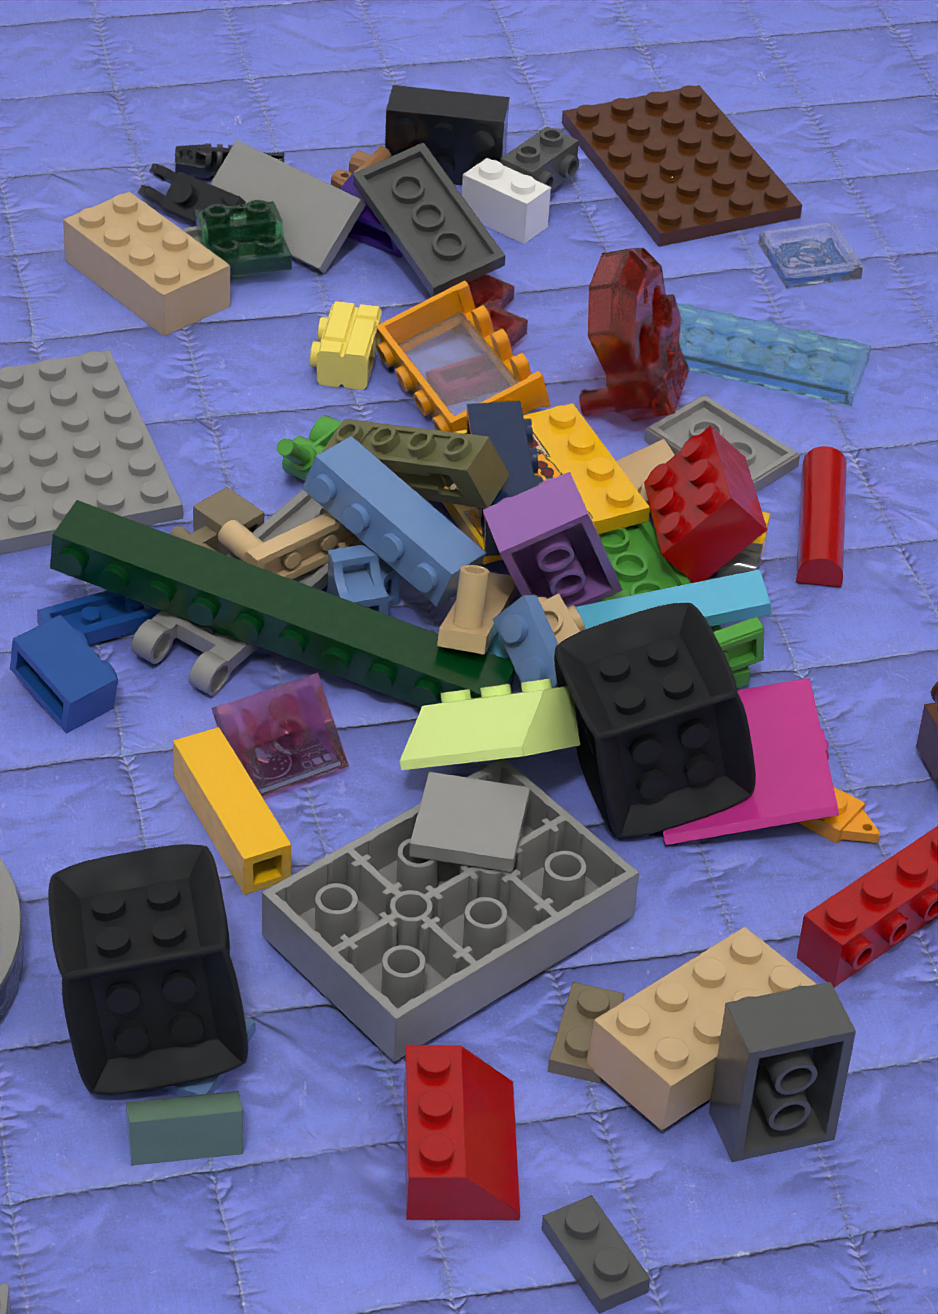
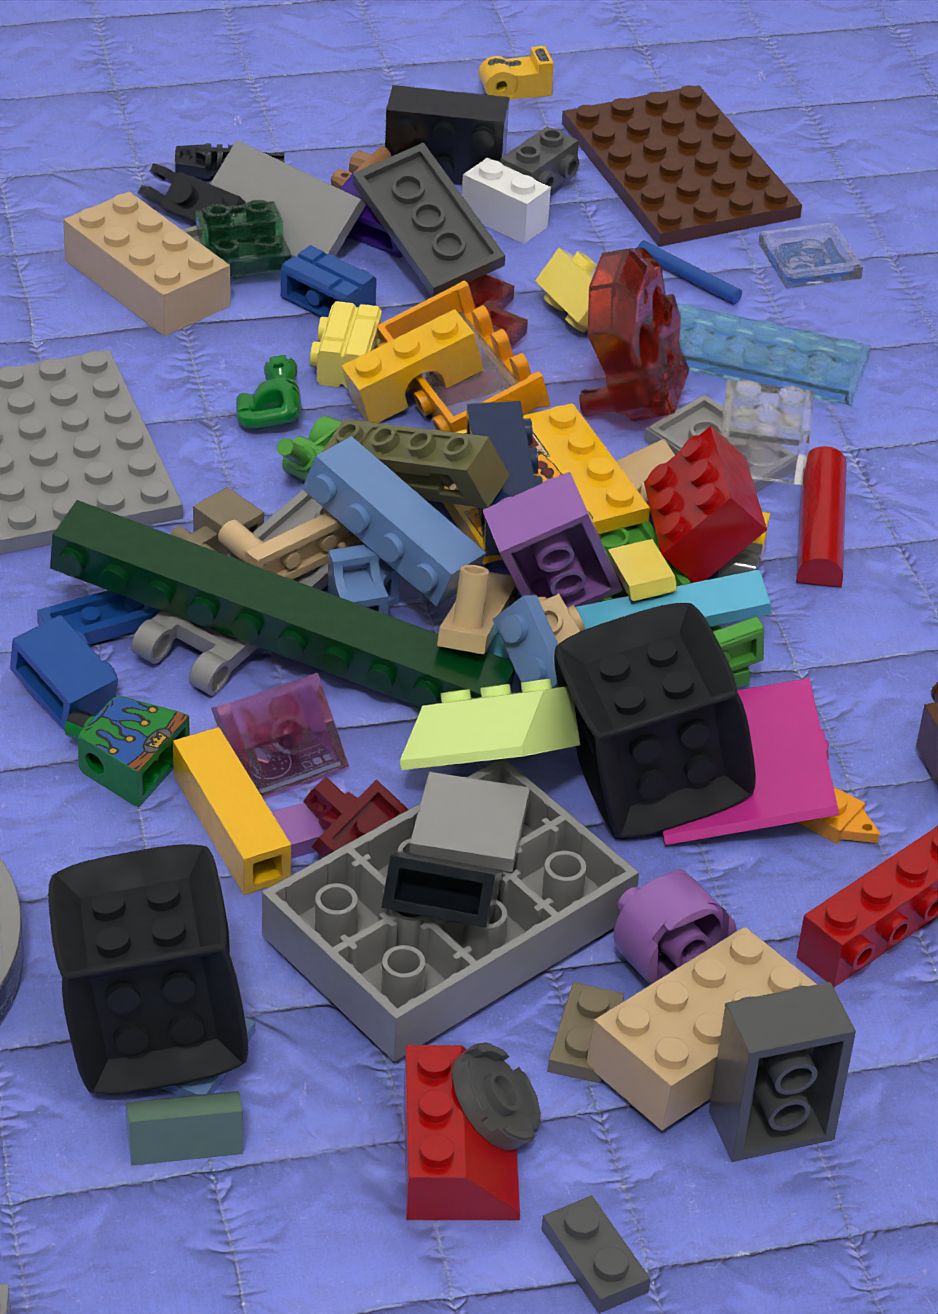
none -> green torso [64,696,190,807]
none -> green piece [236,355,302,429]
none -> medium lavender tile [272,803,325,859]
none -> blue brick [280,245,377,317]
none -> dark red hinge [303,777,409,857]
none -> yellow arch [341,309,484,423]
none -> black brick [381,851,503,927]
none -> dark grey tile [452,1042,541,1151]
none -> yellow leg [478,45,554,100]
none -> light yellow brick [535,248,628,336]
none -> light yellow tile [608,539,677,601]
none -> medium lavender brick [614,869,737,985]
none -> blue bar [636,240,742,304]
none -> clear brick [720,380,814,485]

